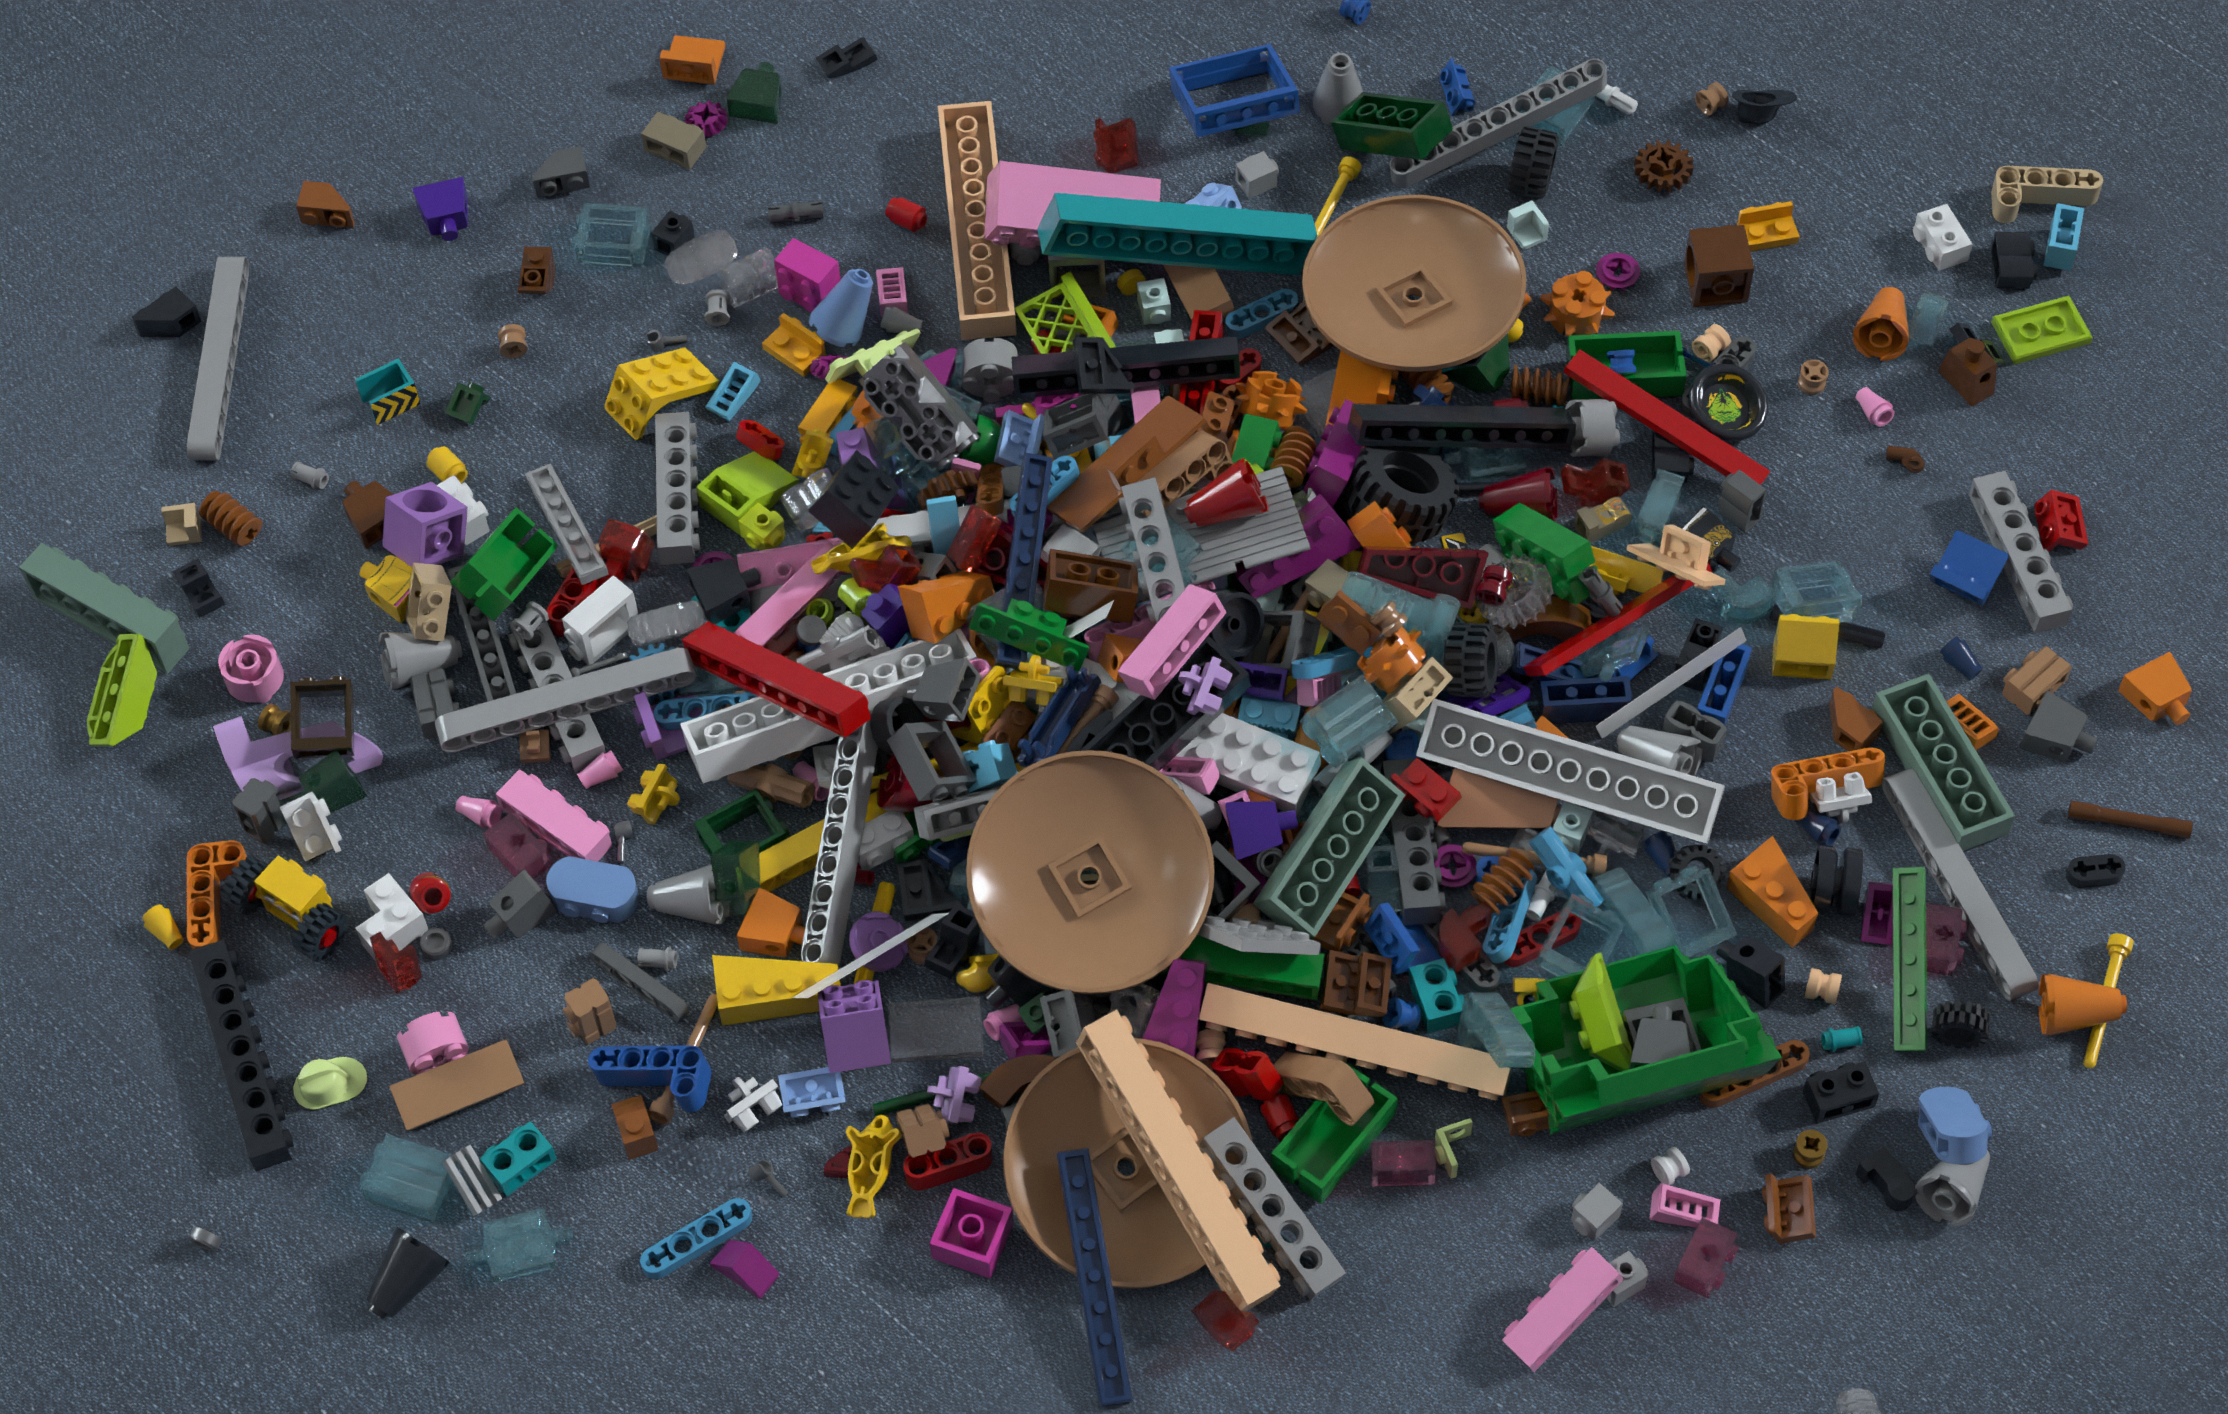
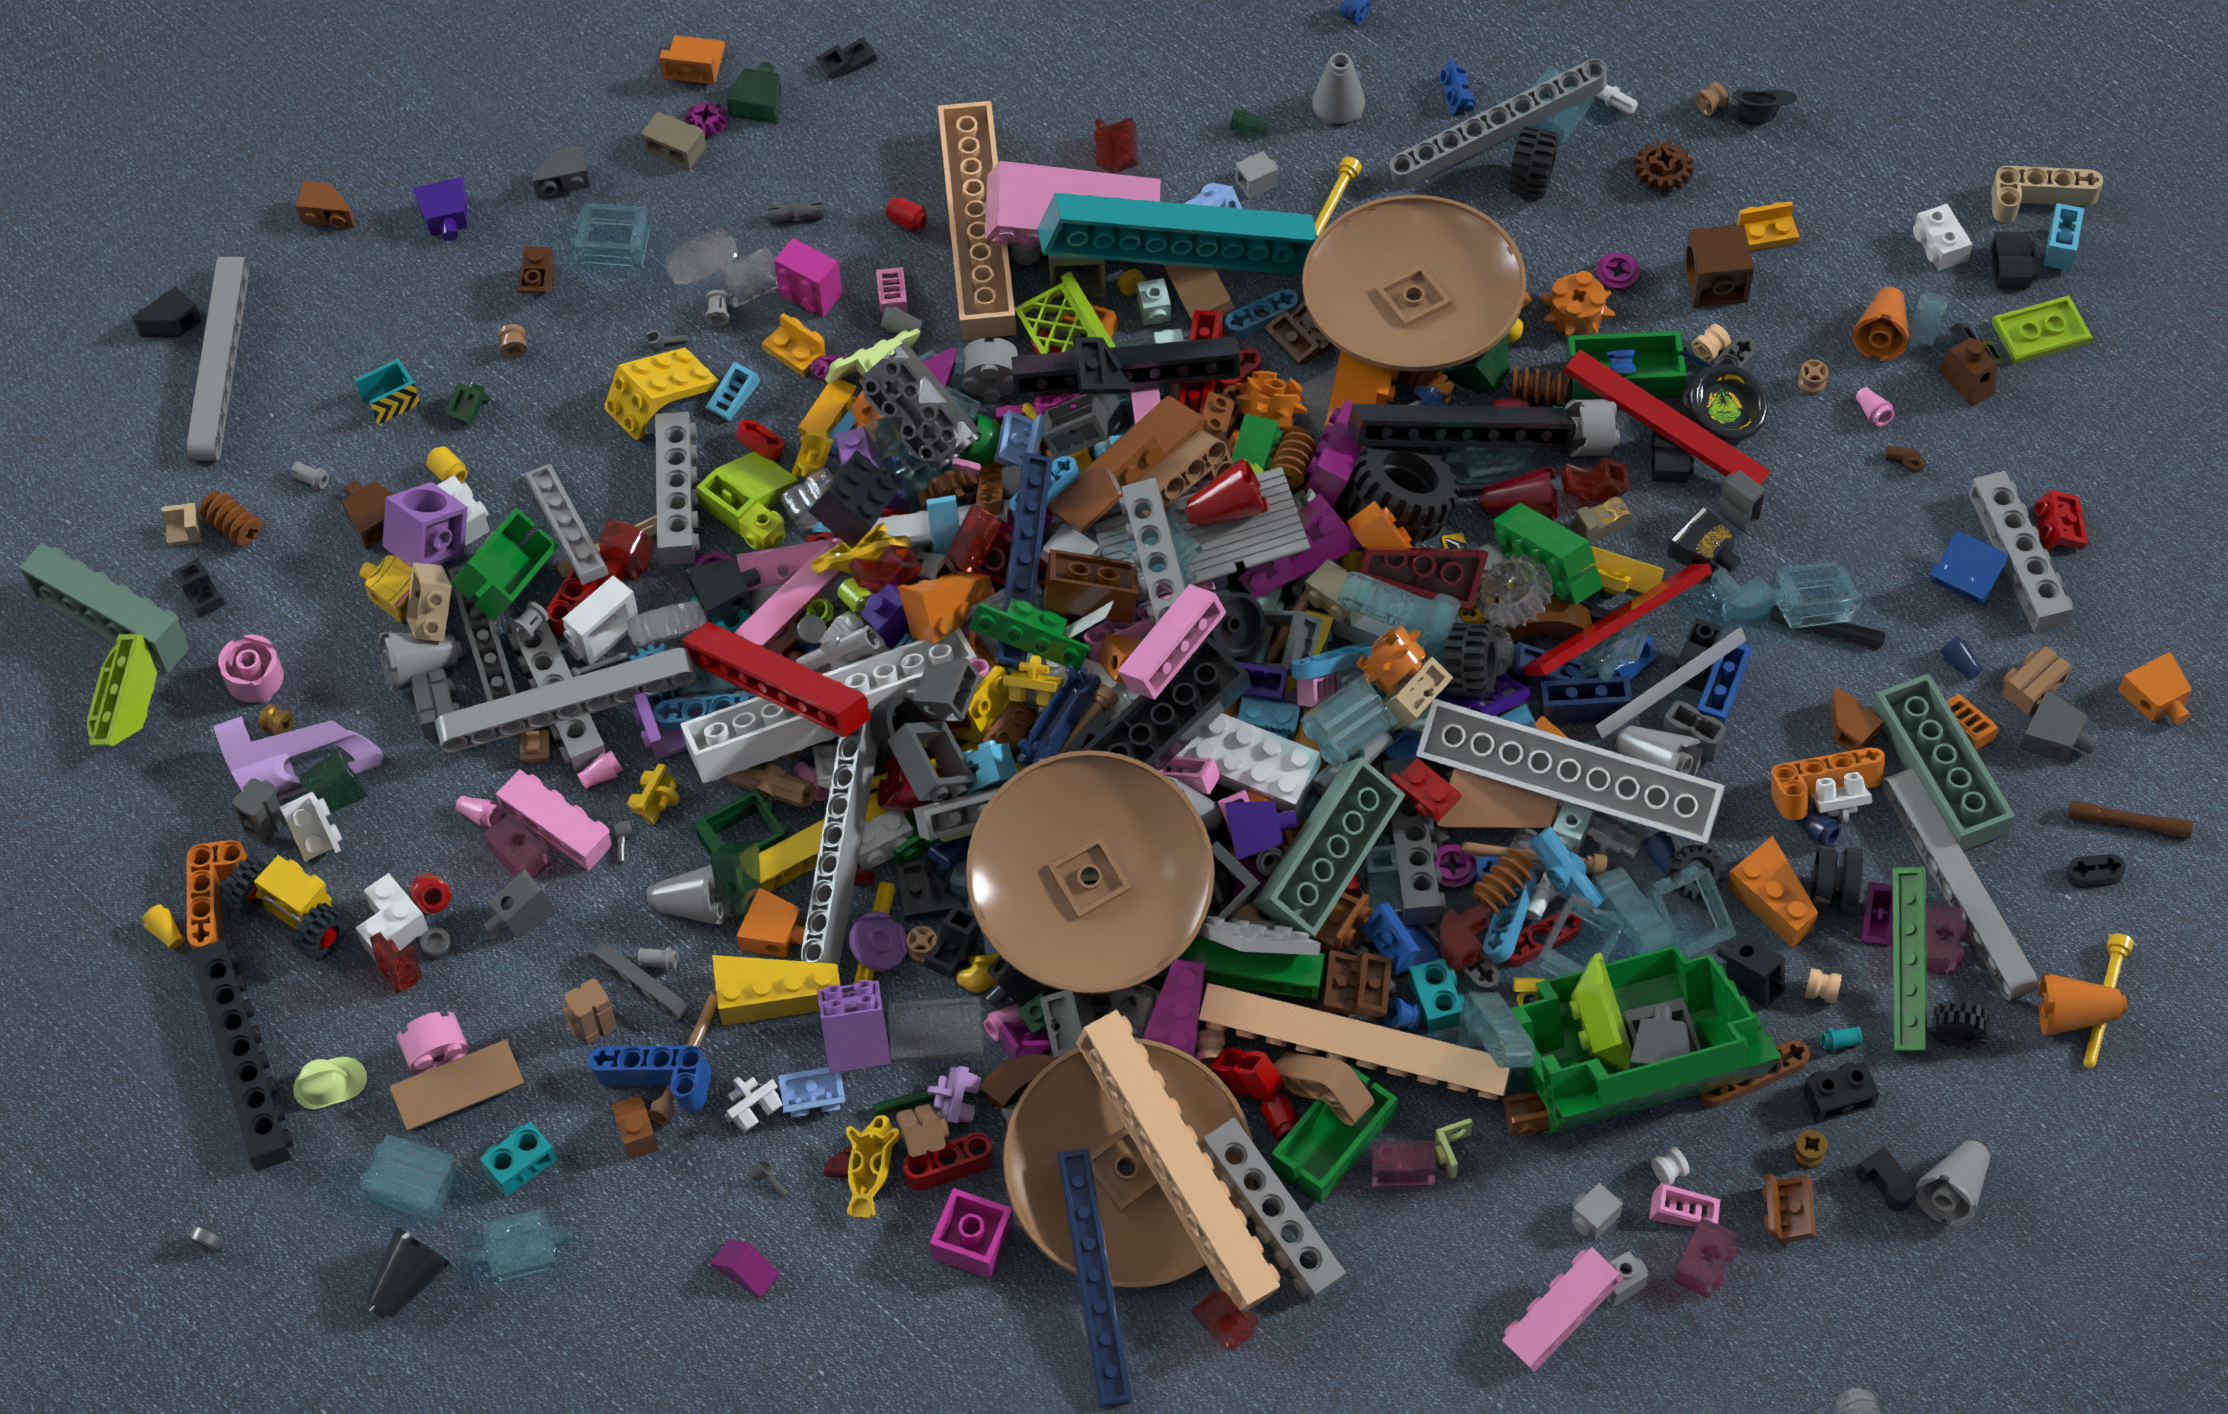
dark brown window [290,676,355,759] -> none
light grey tile [442,1145,502,1216] -> none
medium blue brick [546,856,639,923] -> none
dark azure beam [640,1198,752,1279] -> none
black brick [651,210,695,260] -> none
white sticker [793,913,949,998] -> none
medium blue cone [809,269,873,347] -> none
blue window [1169,44,1300,137] -> none
lavender hips [1178,656,1232,716] -> none
dark orange bracket [1316,590,1382,655] -> none
dark green brick [1330,92,1453,160] -> none
medium nougat wheel [1370,600,1408,638] -> none
dark red wheel [1476,565,1513,606] -> none
light aqua panel [1507,201,1549,250] -> none
dark grey pin [1579,566,1623,617] -> none
light nougat bracket [1627,525,1726,590] -> none
clear light blue window [1633,469,1685,546] -> none
yellow slope [1772,614,1839,680] -> none
medium blue brick [1918,1087,1992,1164] -> none

